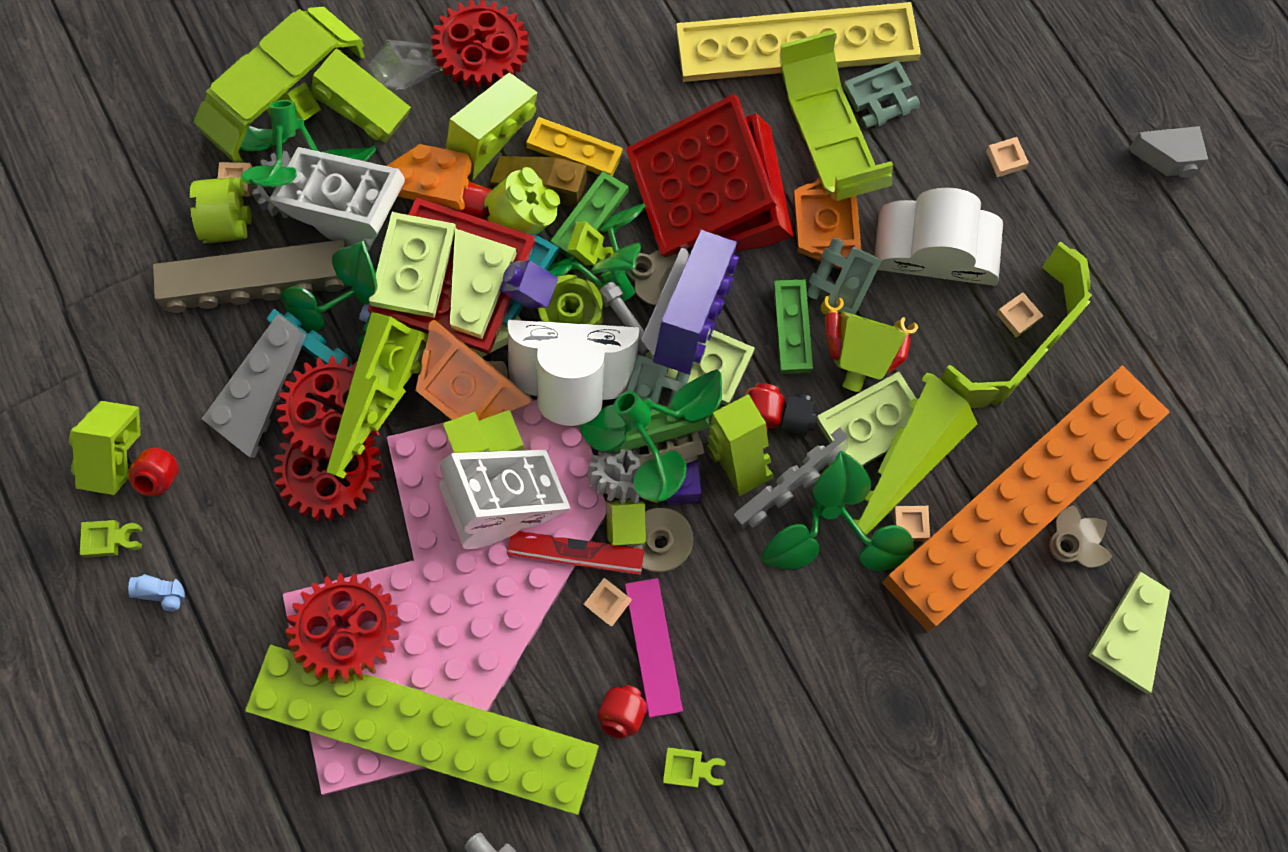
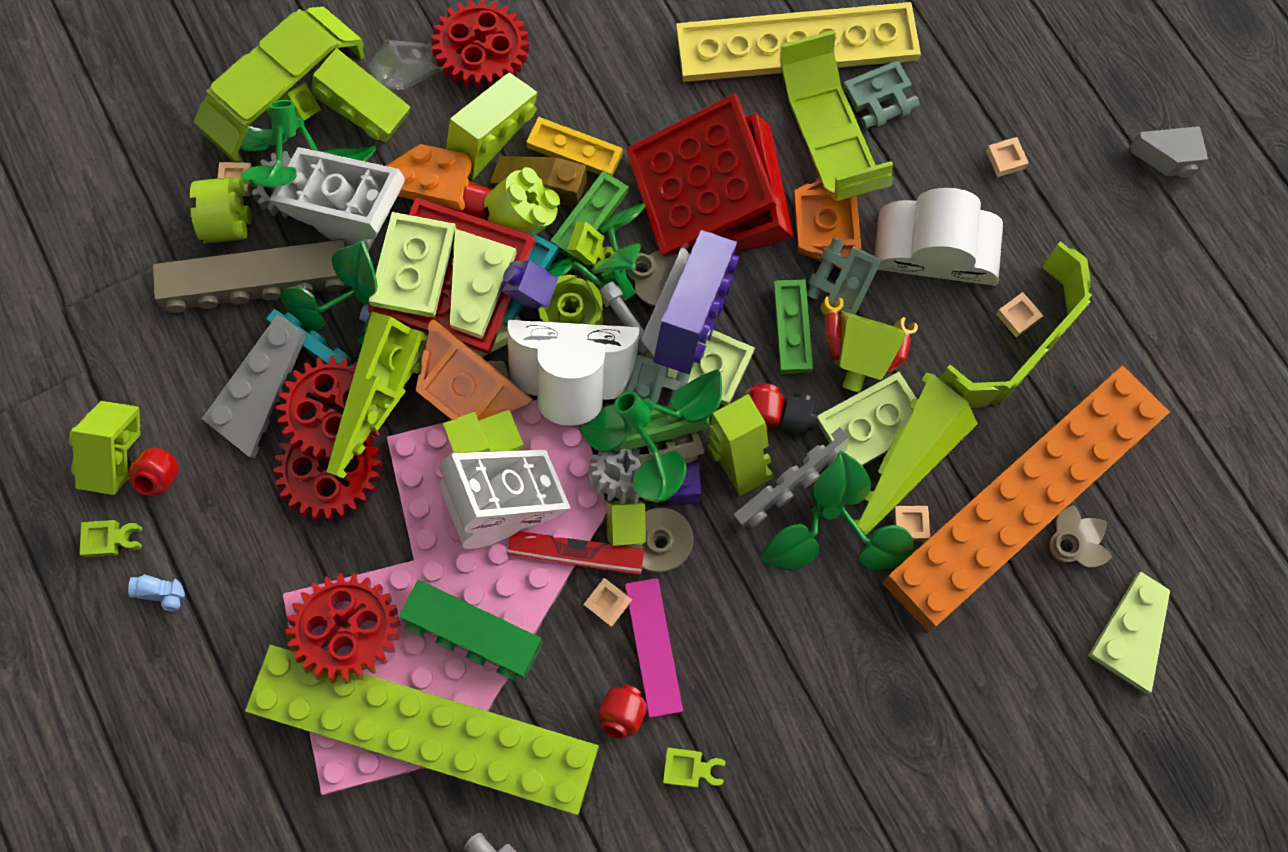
none -> green brick [399,579,543,681]

